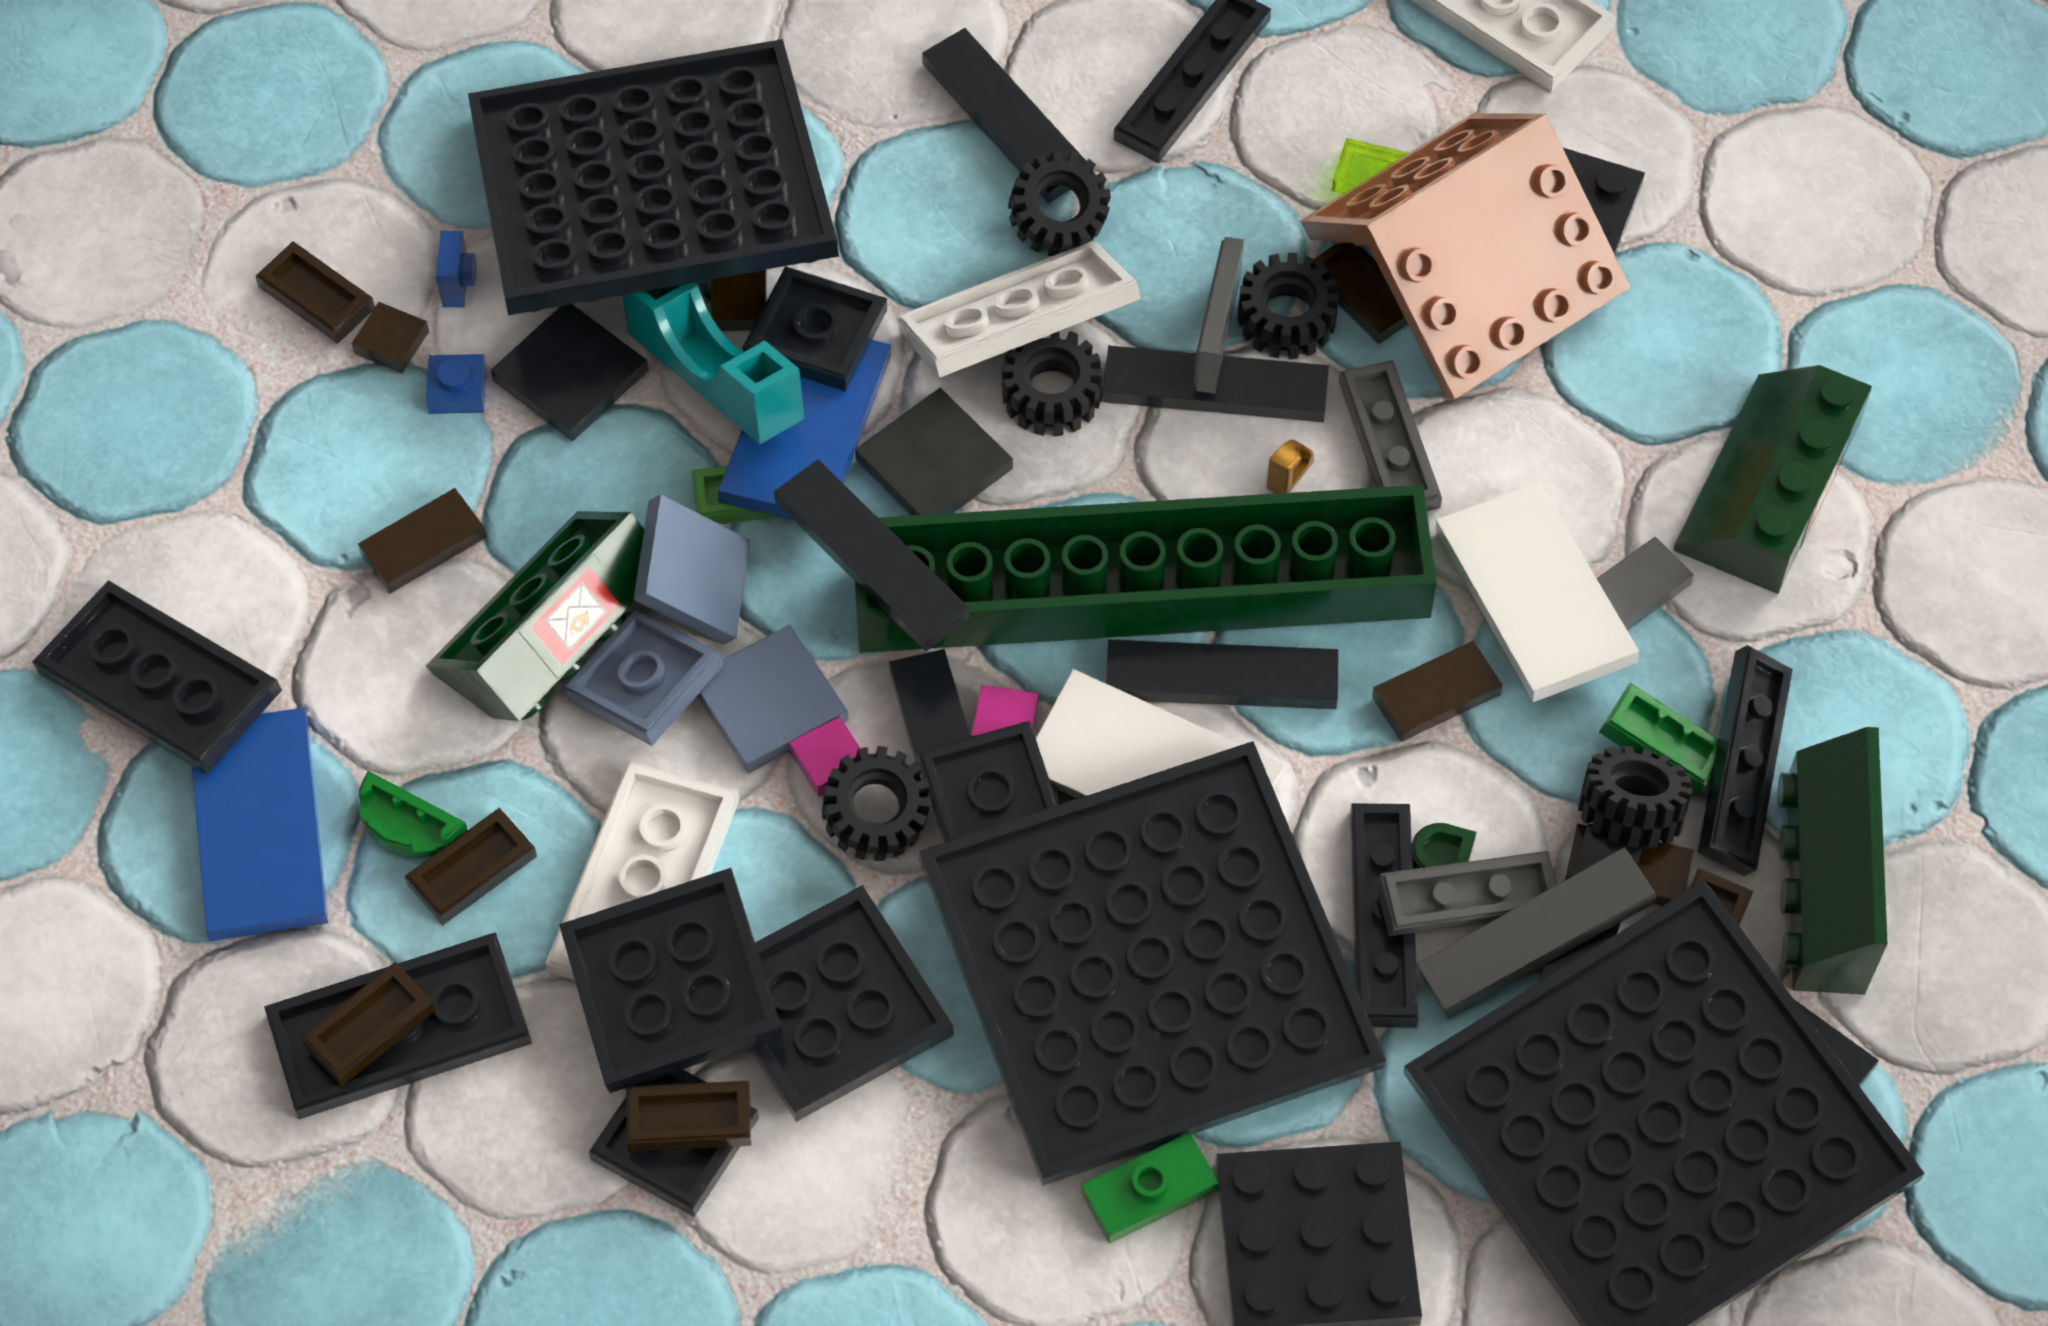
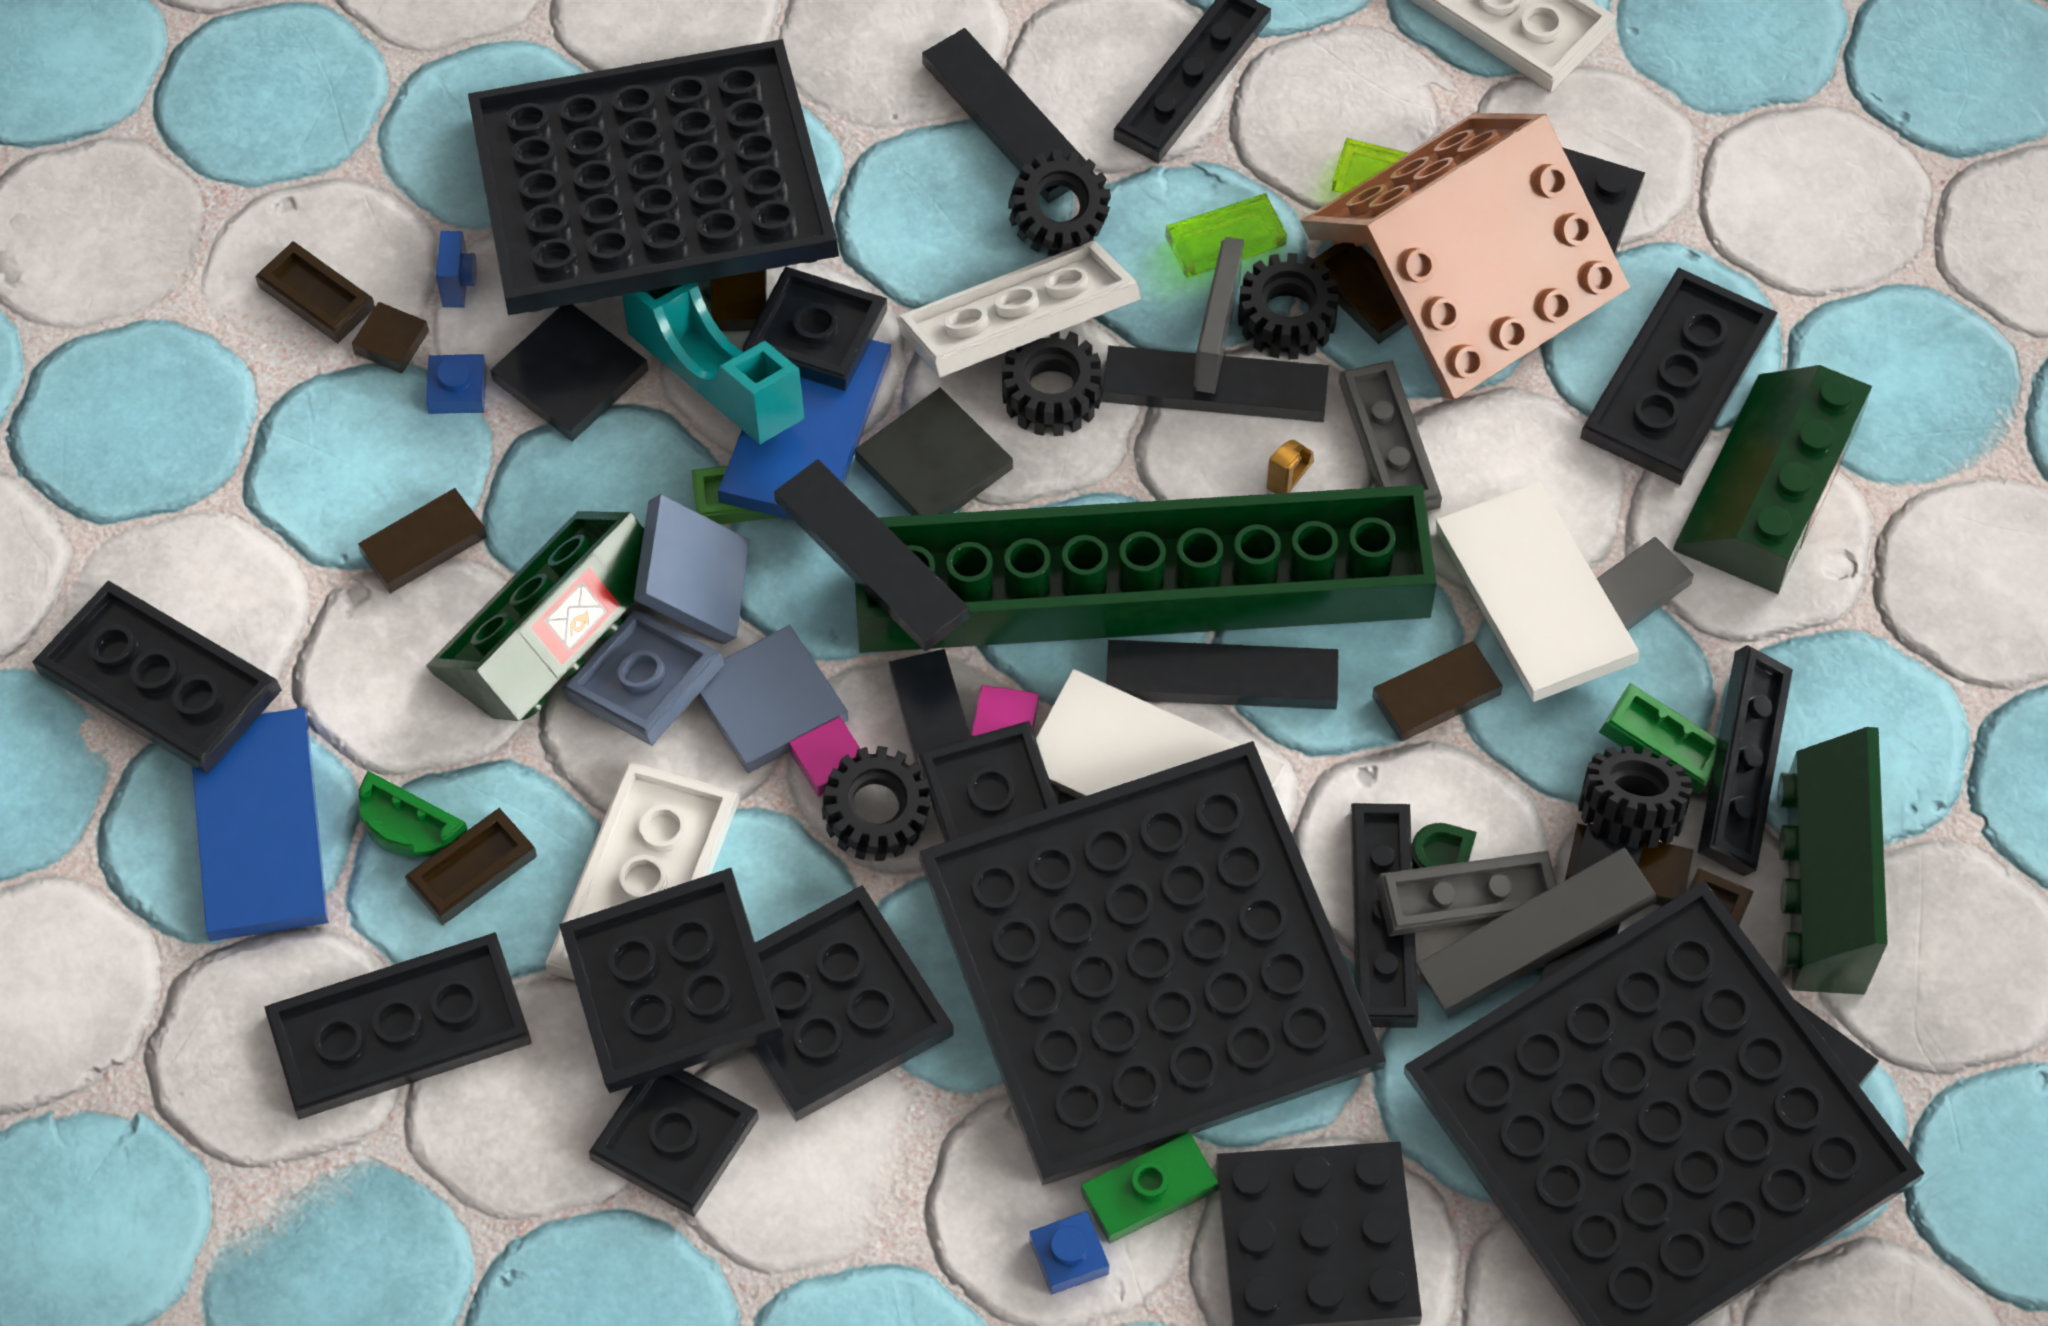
dark brown tile [300,962,436,1087] -> none
dark brown tile [626,1081,752,1152] -> none
none -> blue plate [1029,1211,1110,1295]
none -> clear neon green tile [1165,193,1287,278]
none -> black tile [1580,267,1778,485]

